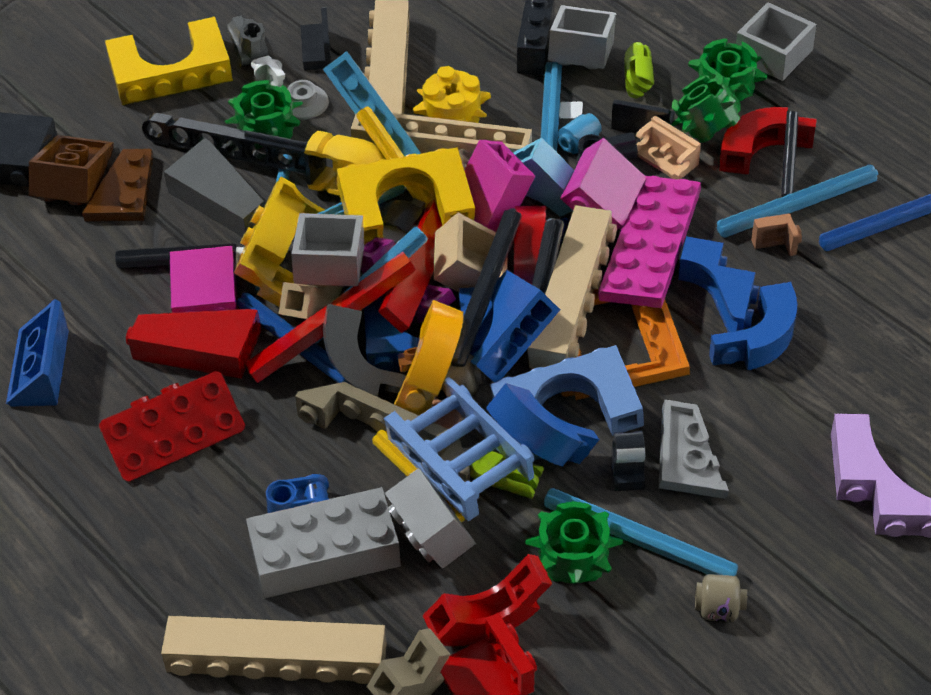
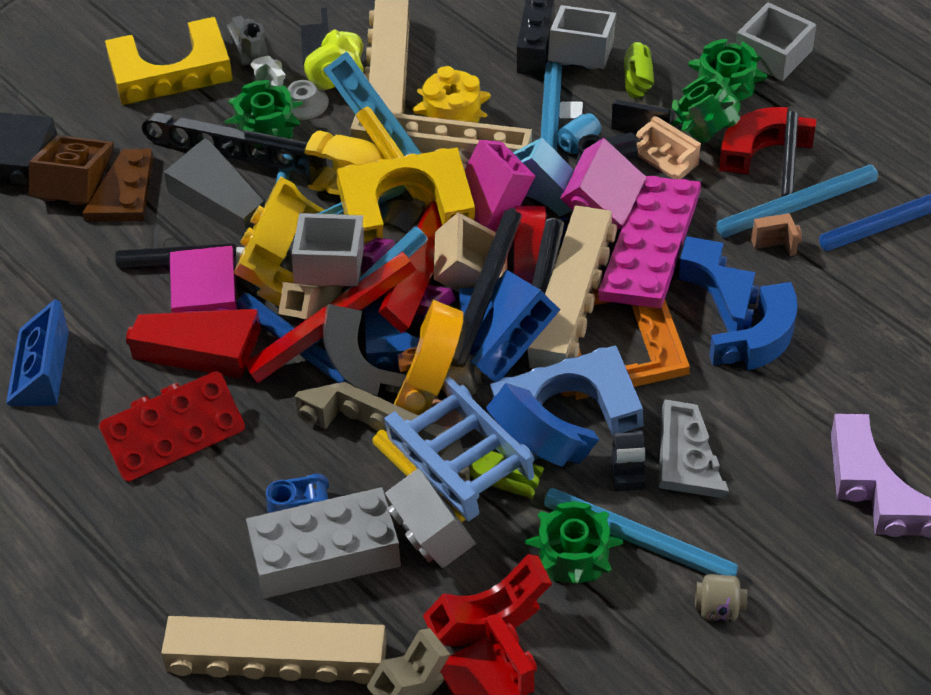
none -> neon yellow head [304,29,364,91]

